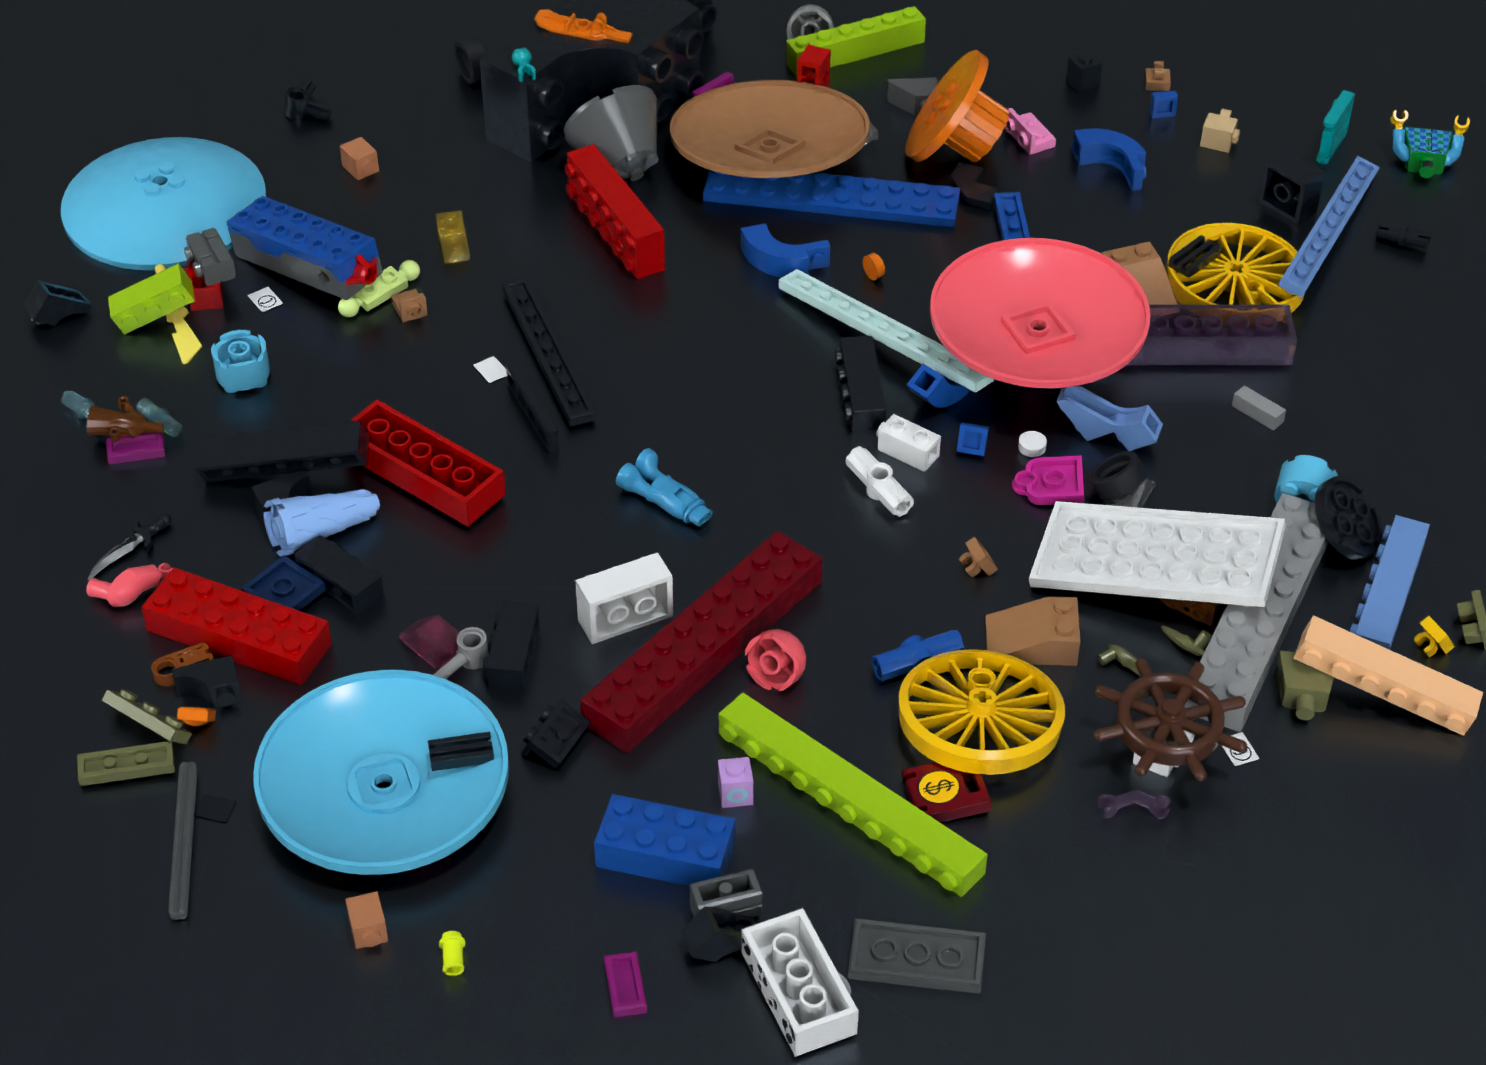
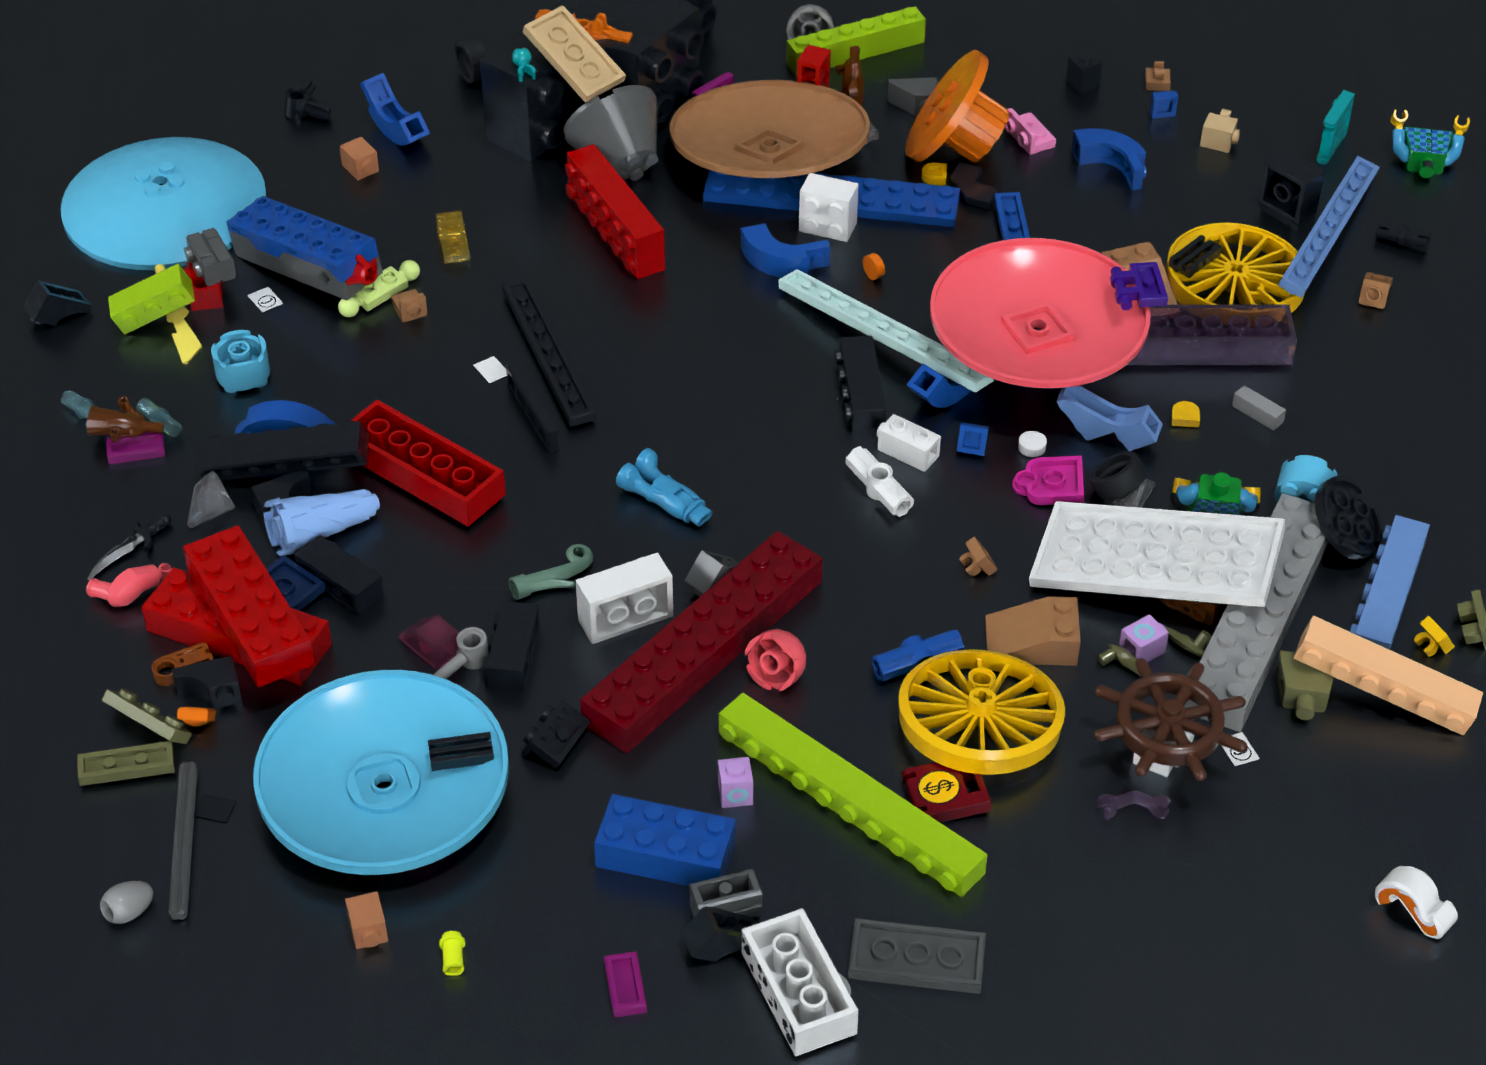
none -> light grey animal [100,881,153,924]
none -> red brick [183,525,315,688]
none -> clear slope [187,471,235,528]
none -> blue arch [235,400,335,434]
none -> blue arch [359,73,430,146]
none -> sand green plant [508,544,593,600]
none -> tan plate [522,5,626,102]
none -> dark grey slope [685,550,739,596]
none -> white brick [799,173,859,242]
none -> reddish brown piece [835,45,864,106]
none -> yellow tile [921,163,947,186]
none -> dark purple plate [1110,262,1168,310]
none -> lavender brick [1119,614,1169,662]
none -> yellow tile [1171,401,1200,428]
none -> torso [1171,472,1261,515]
none -> medium nougat bracket [1359,272,1393,309]
none -> white animal [1375,866,1458,939]

